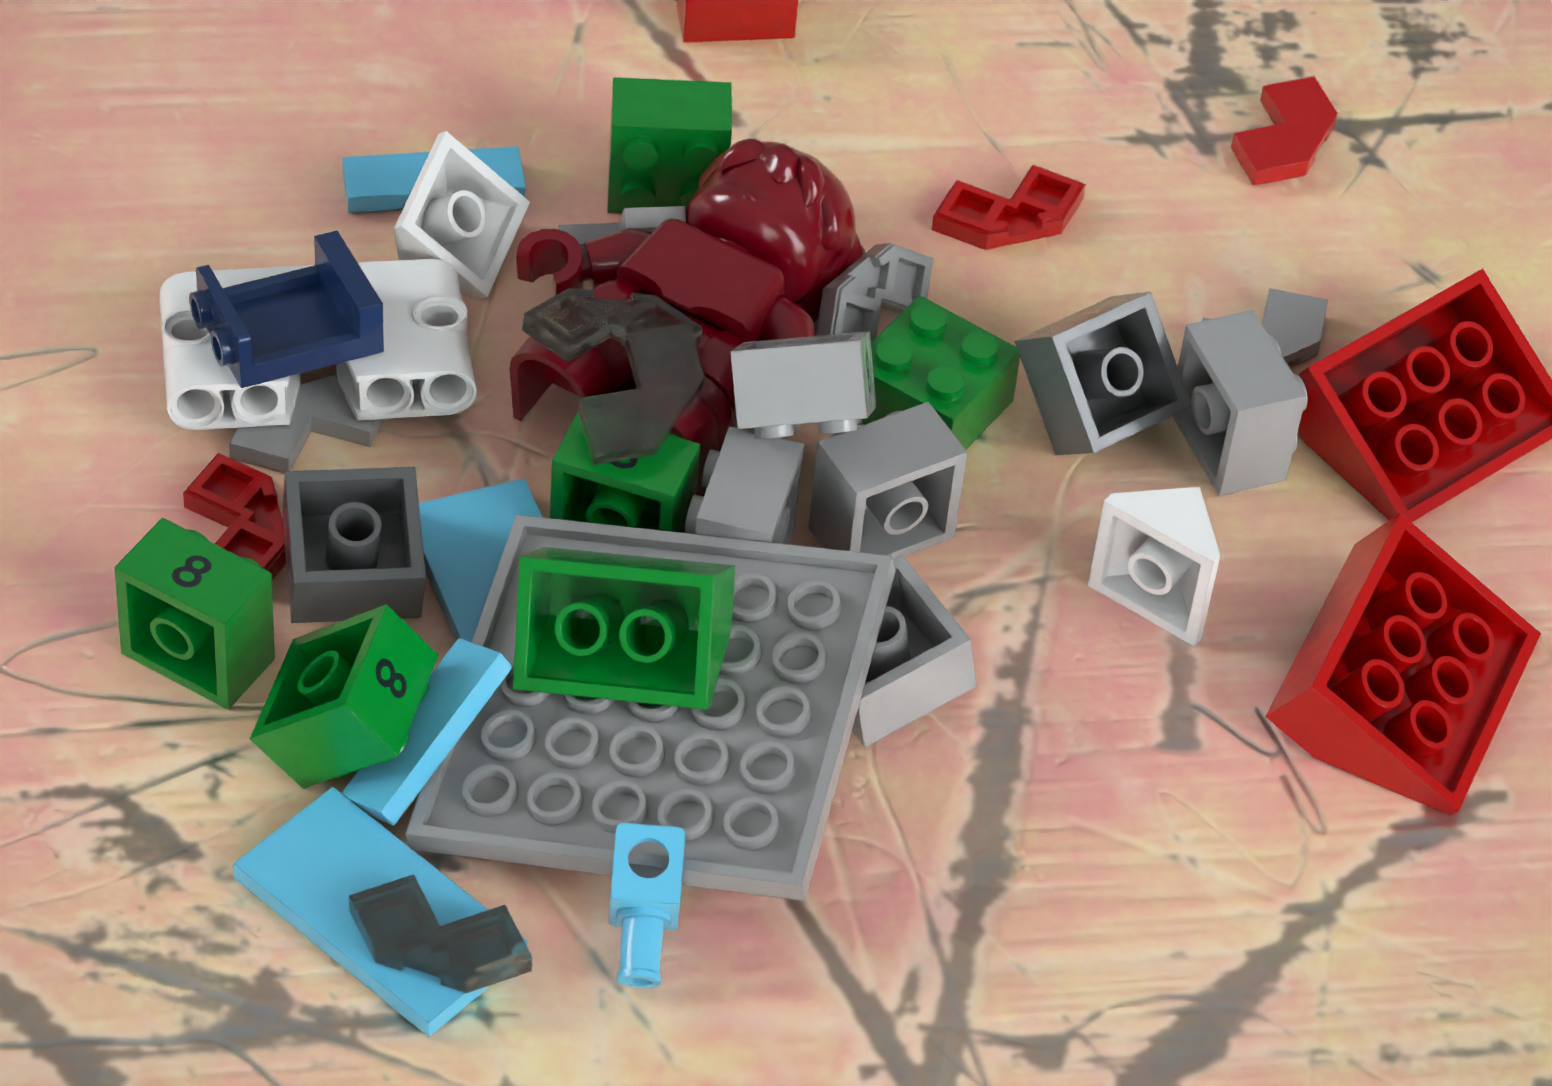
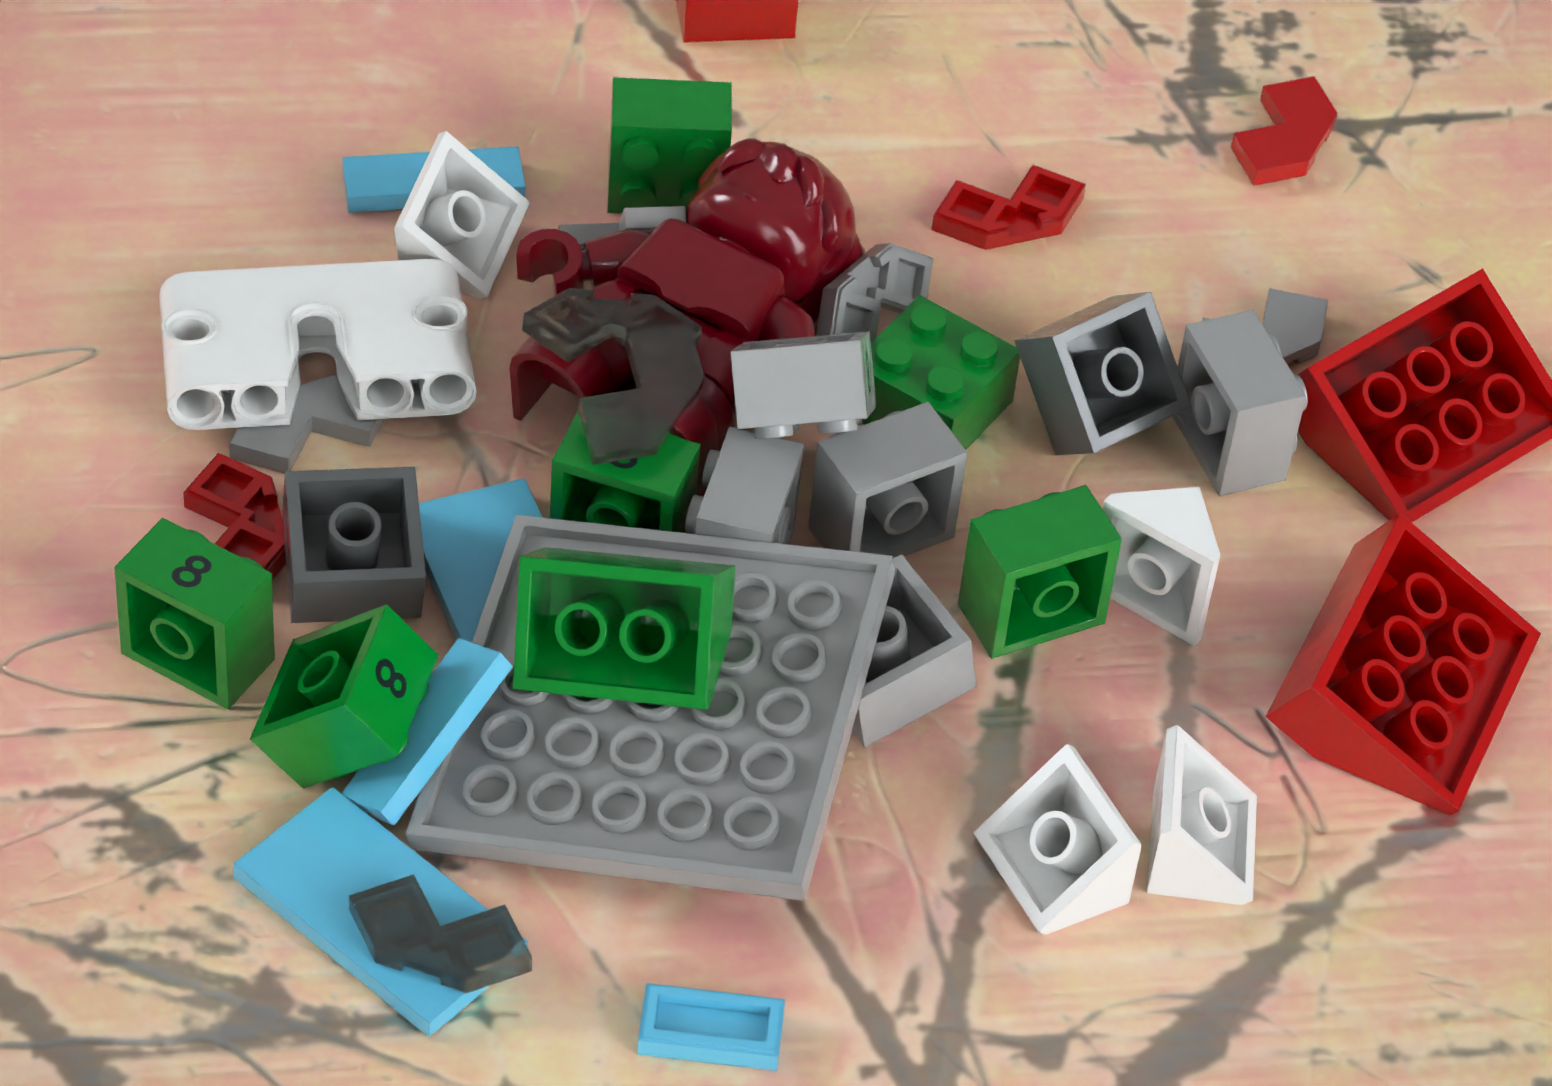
dark blue panel [189,230,384,388] -> none
medium azure bracket [609,823,685,988] -> none
none -> medium azure tile [637,983,785,1071]
none -> green brick [958,485,1122,659]
none -> white slope [973,744,1142,935]
none -> white slope [1147,725,1257,905]

